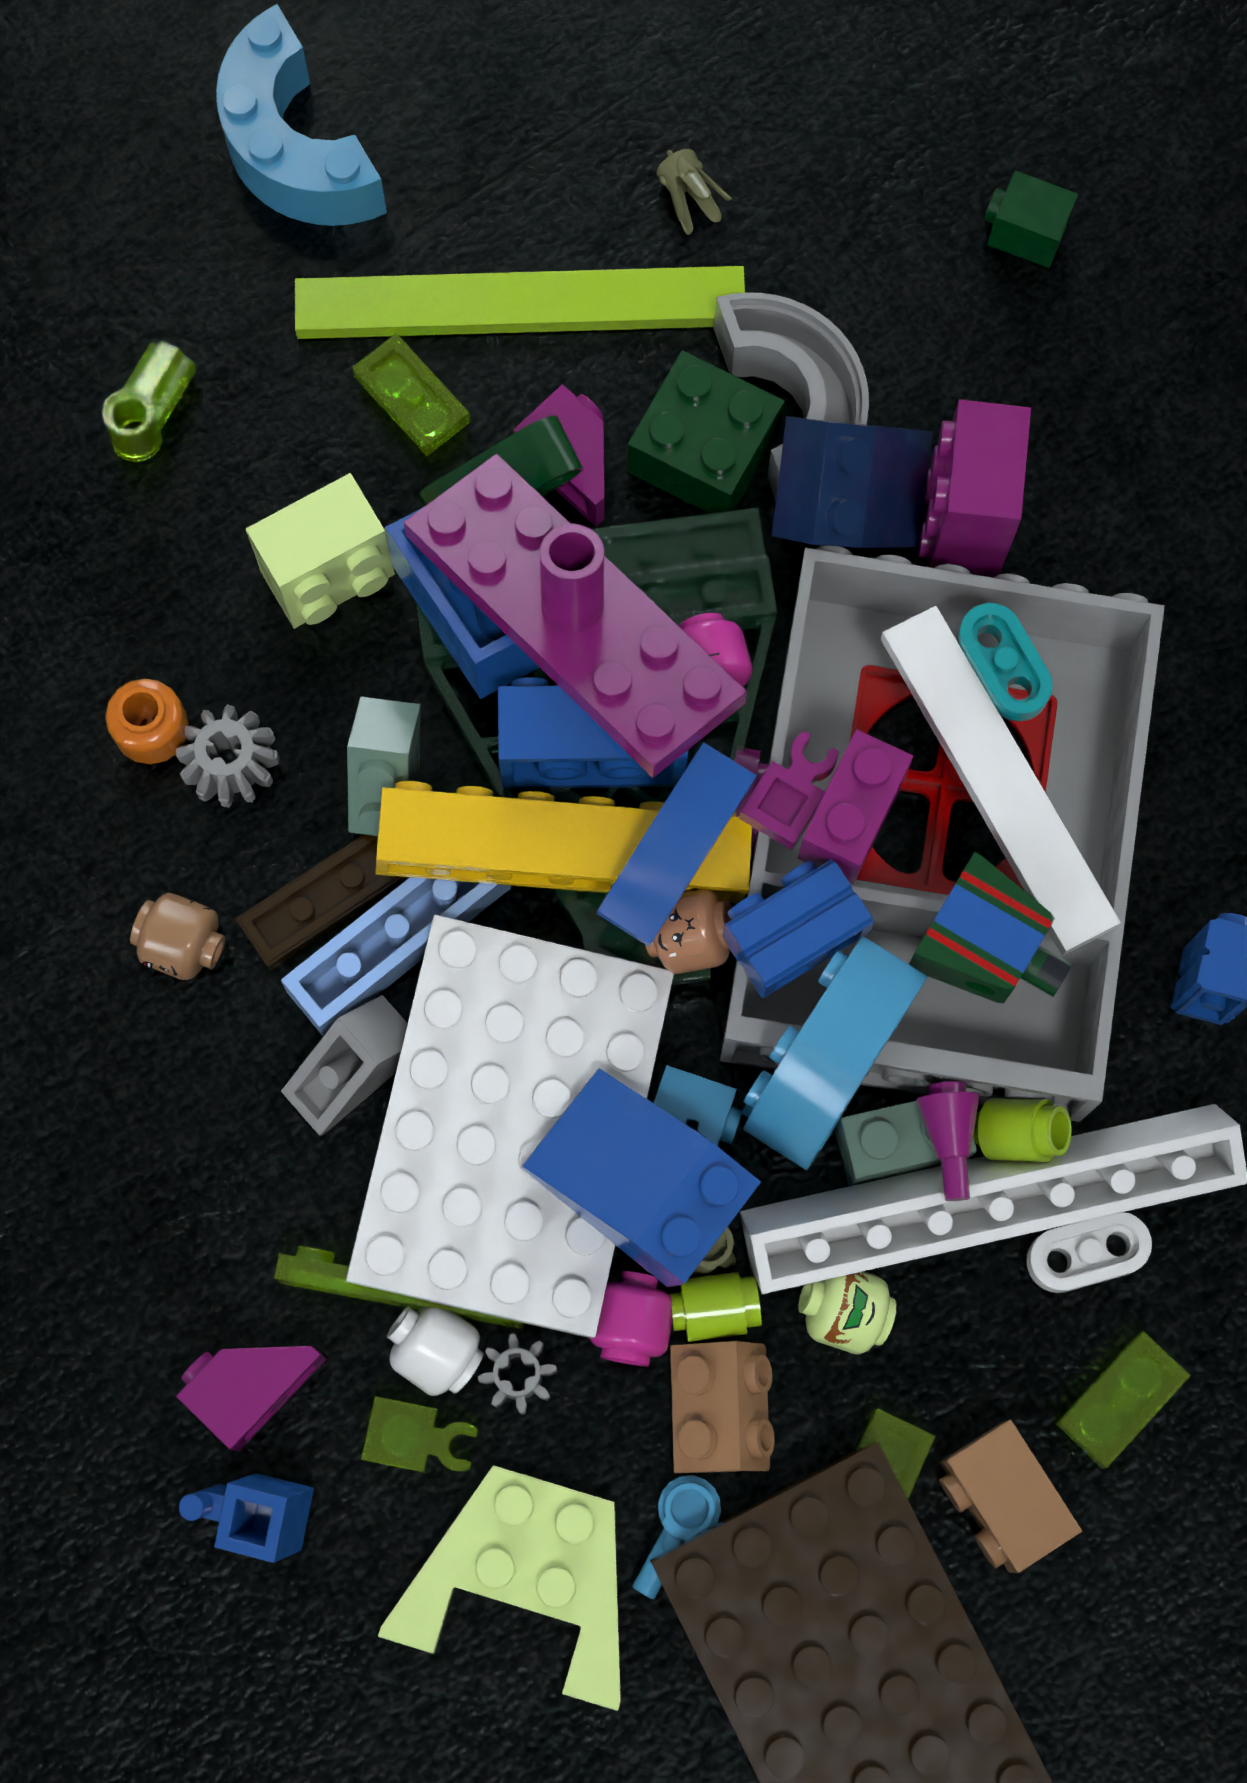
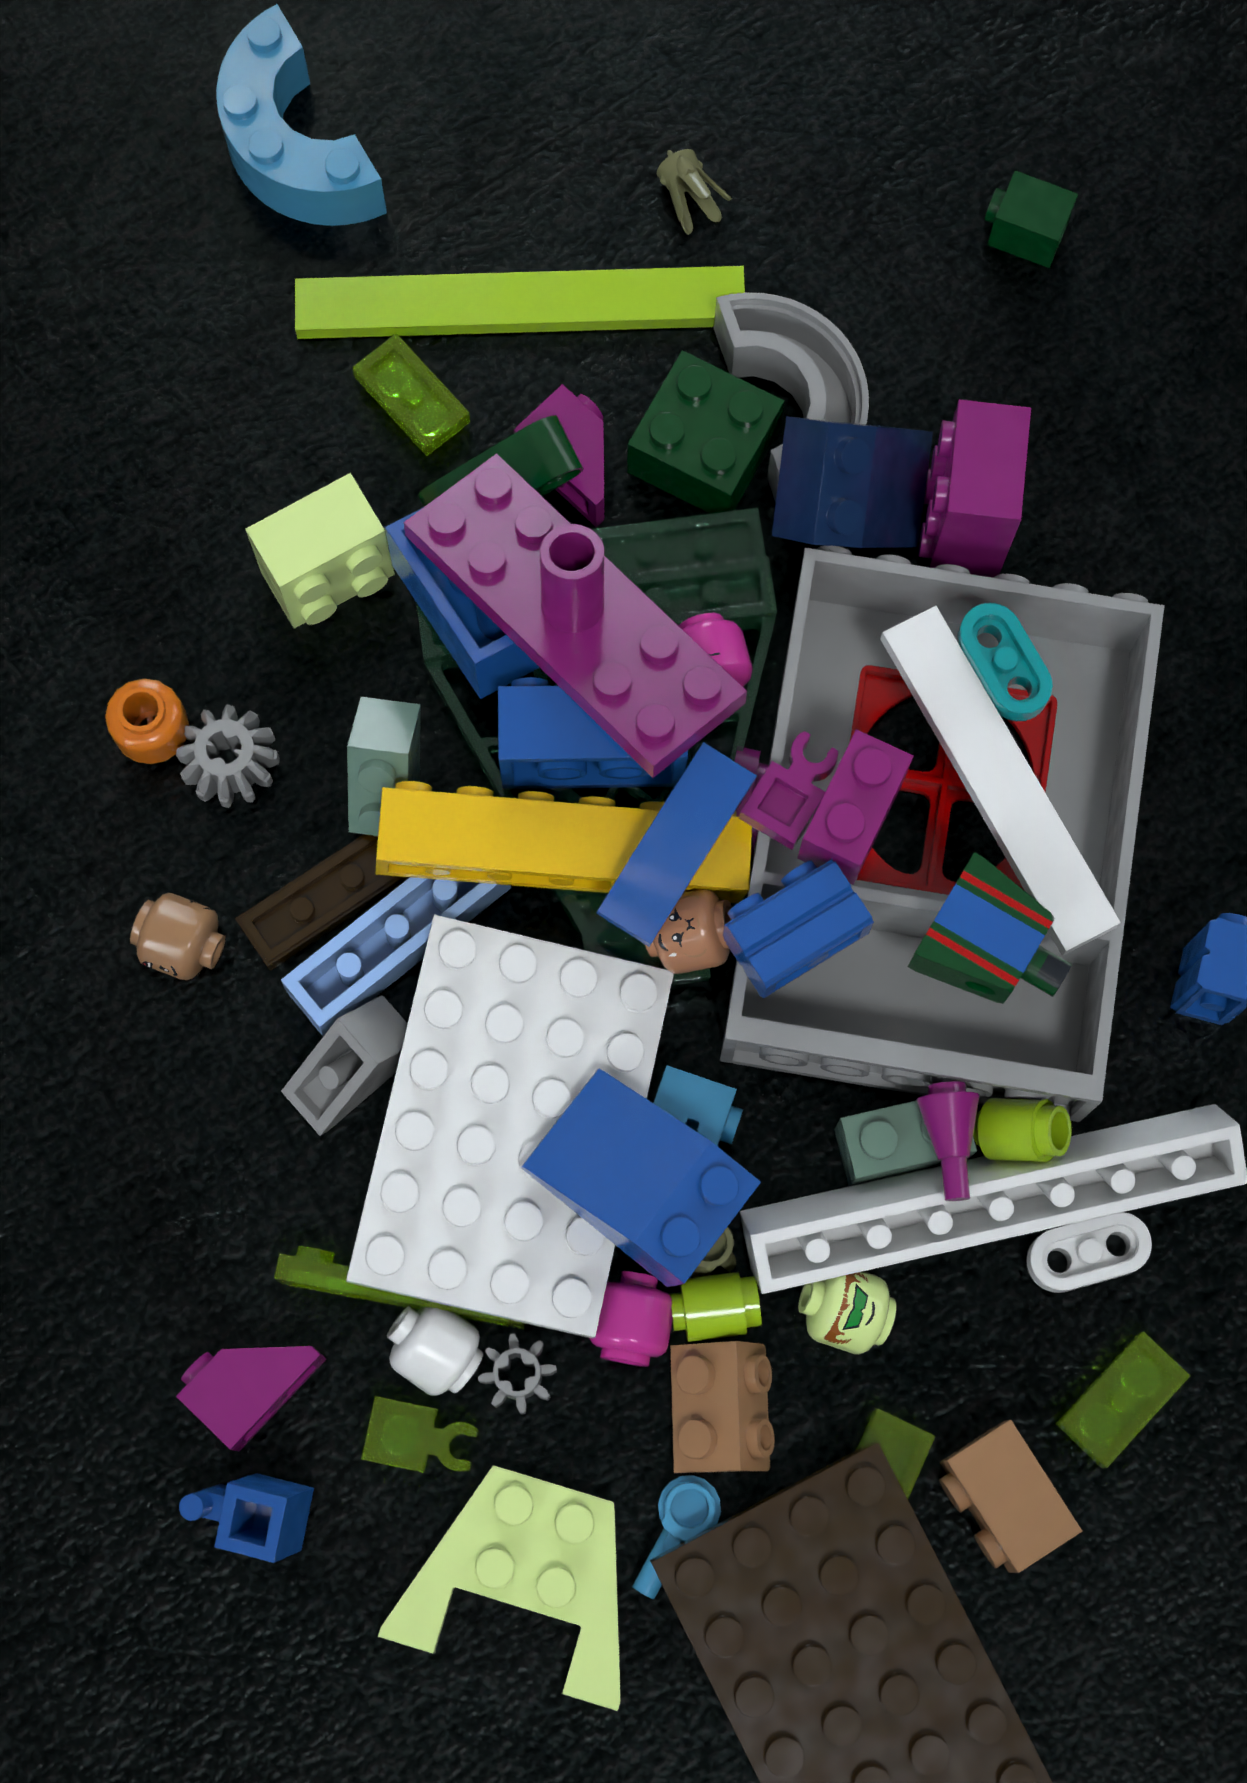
clear neon green piece [102,341,196,462] -> none
dark azure brick [741,936,928,1171] -> none

